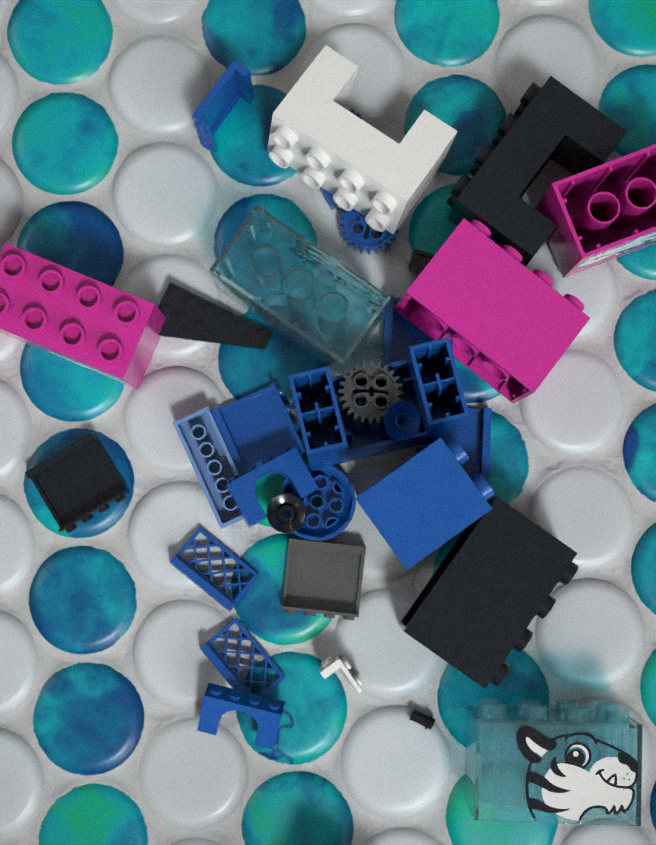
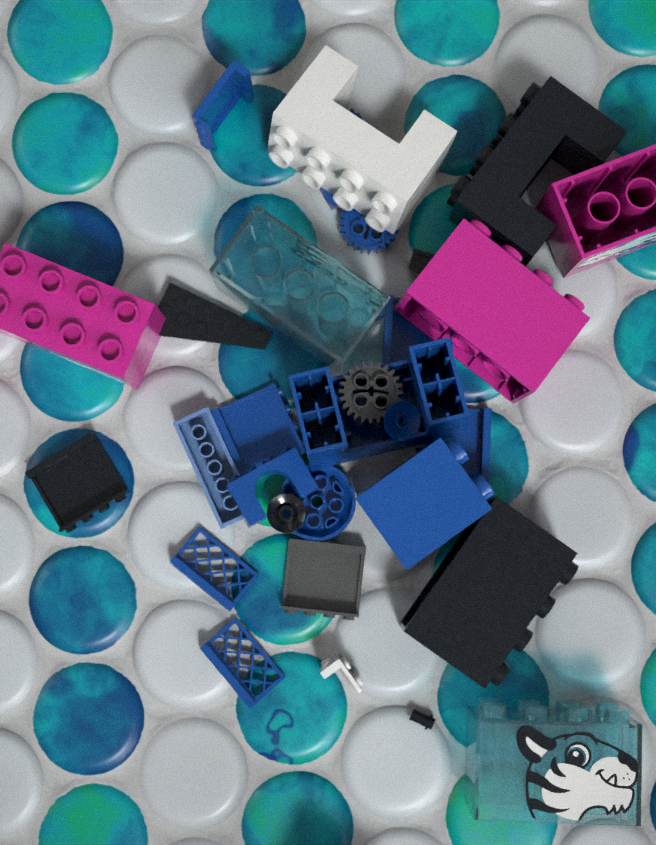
blue arch [197,682,285,750] -> none

